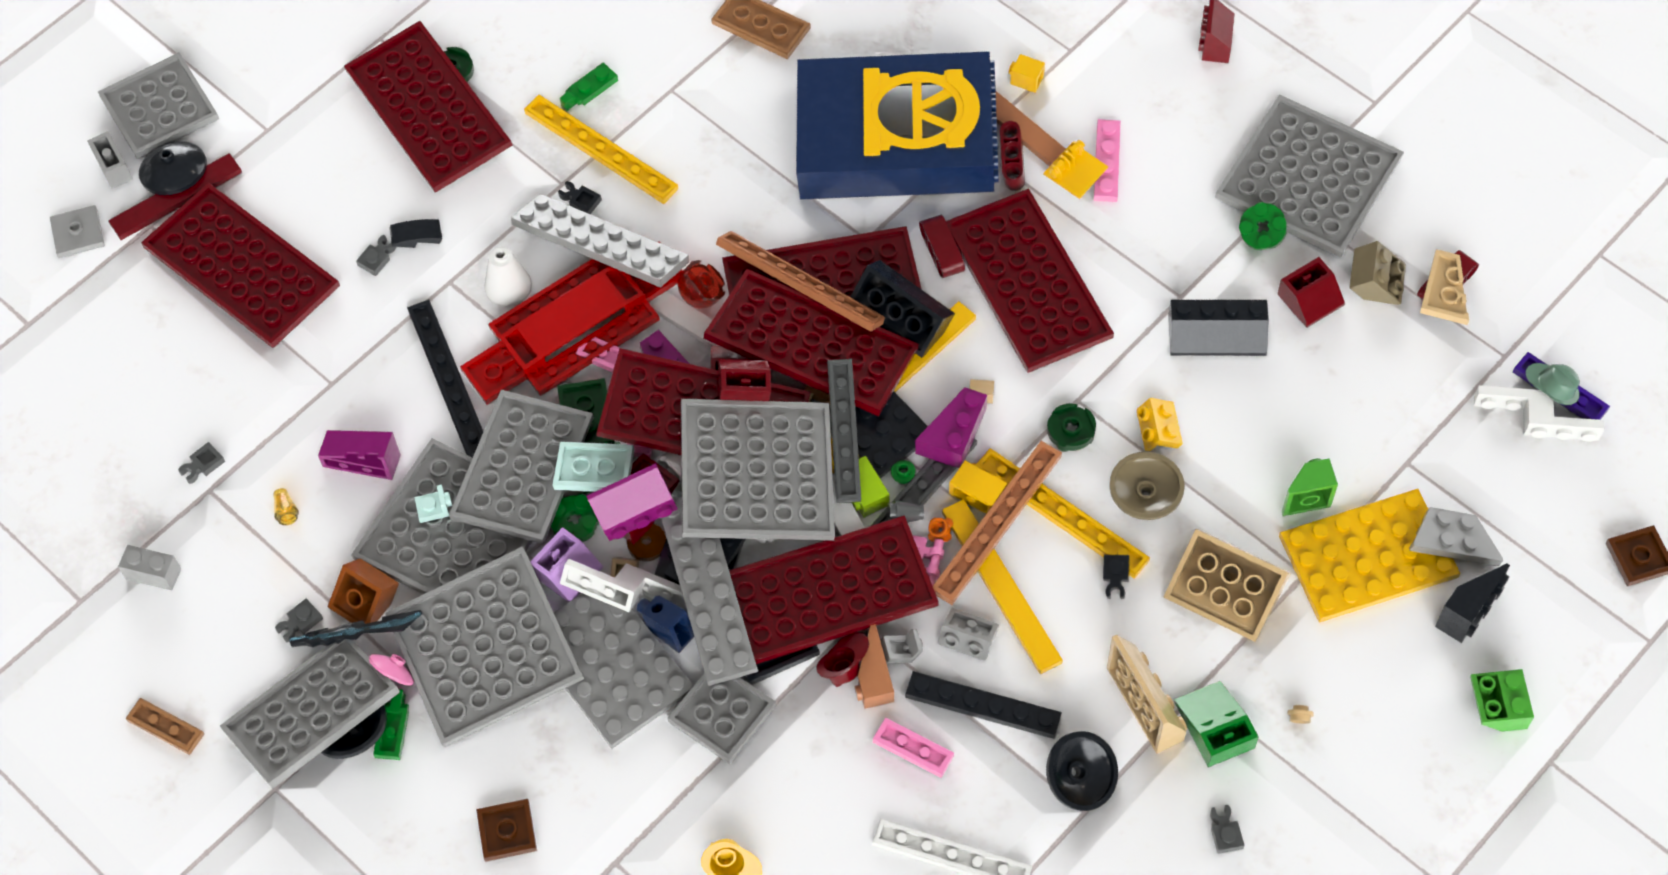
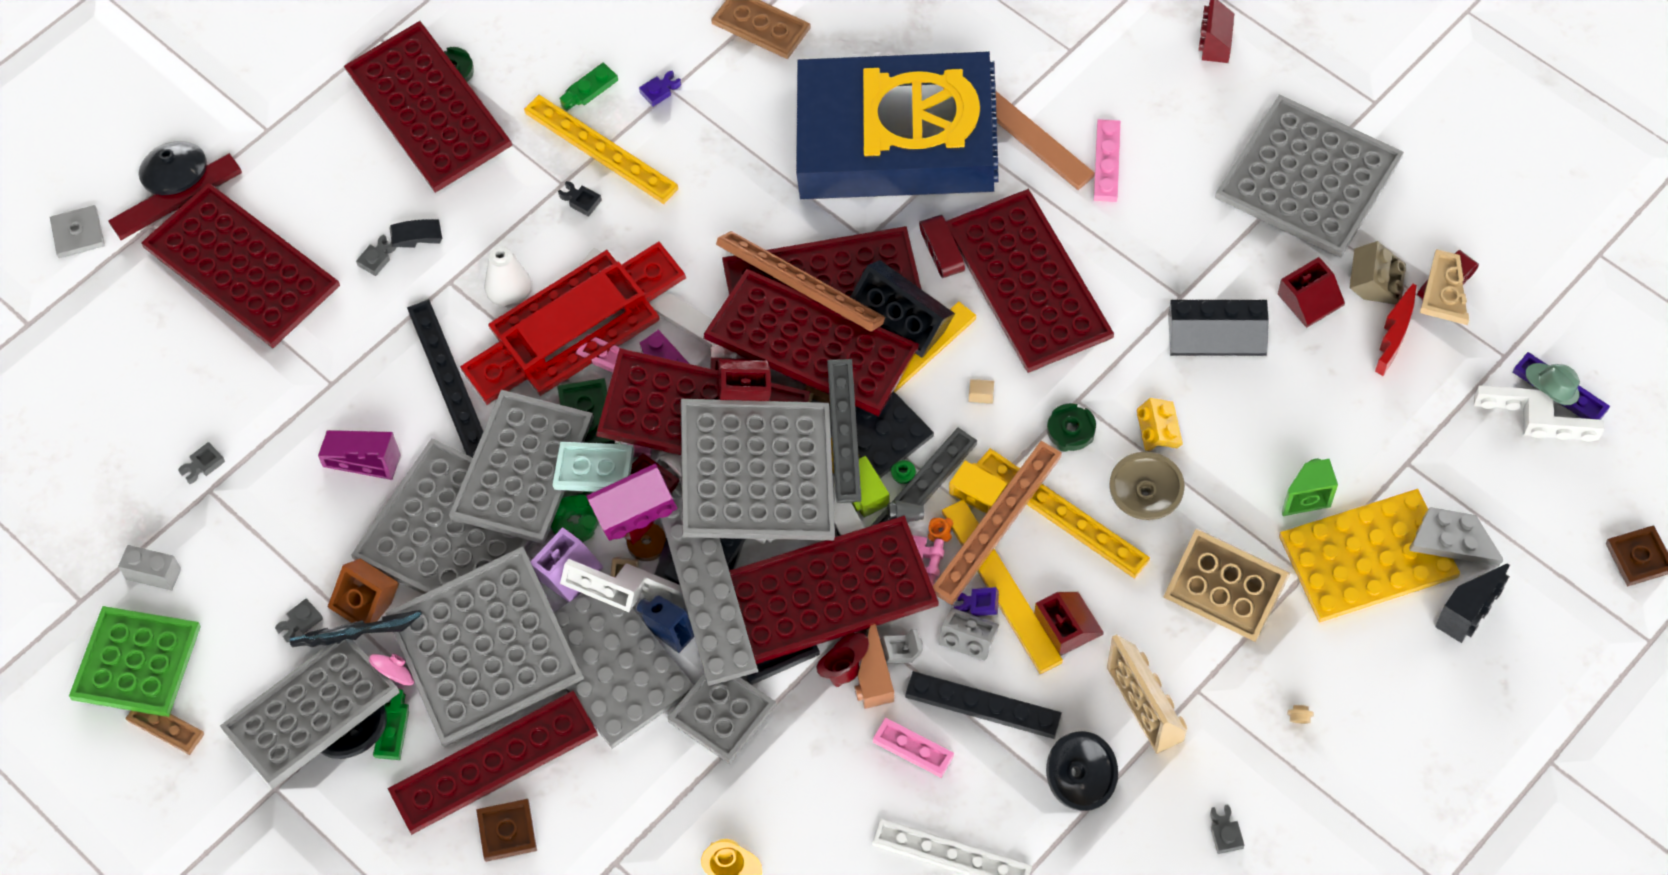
light grey brick [87,131,133,189] -> none
light grey plate [98,52,219,159] -> none
clear yellow cone [273,488,299,525] -> none
light aqua bracket [414,484,452,523] -> none
plate [511,194,689,287] -> none
clear red cylinder [677,260,725,309] -> none
magenta wedge [915,387,987,468] -> none
dark red beam [1000,121,1025,191] -> none
yellow brick [1008,54,1045,93] -> none
yellow hinge [1043,140,1109,199] -> none
black plate [1103,555,1130,599] -> none
slope [1174,681,1259,768] -> none
green plate [1239,202,1287,251] -> none
bright green slope [1470,669,1534,732] -> none
none -> bright green plate [69,606,201,717]
none -> dark red plate [387,690,598,835]
none -> dark purple plate [639,71,681,107]
none -> dark purple plate [954,587,999,616]
none -> dark red slope [1034,592,1104,656]
none -> red slope [1375,283,1417,376]

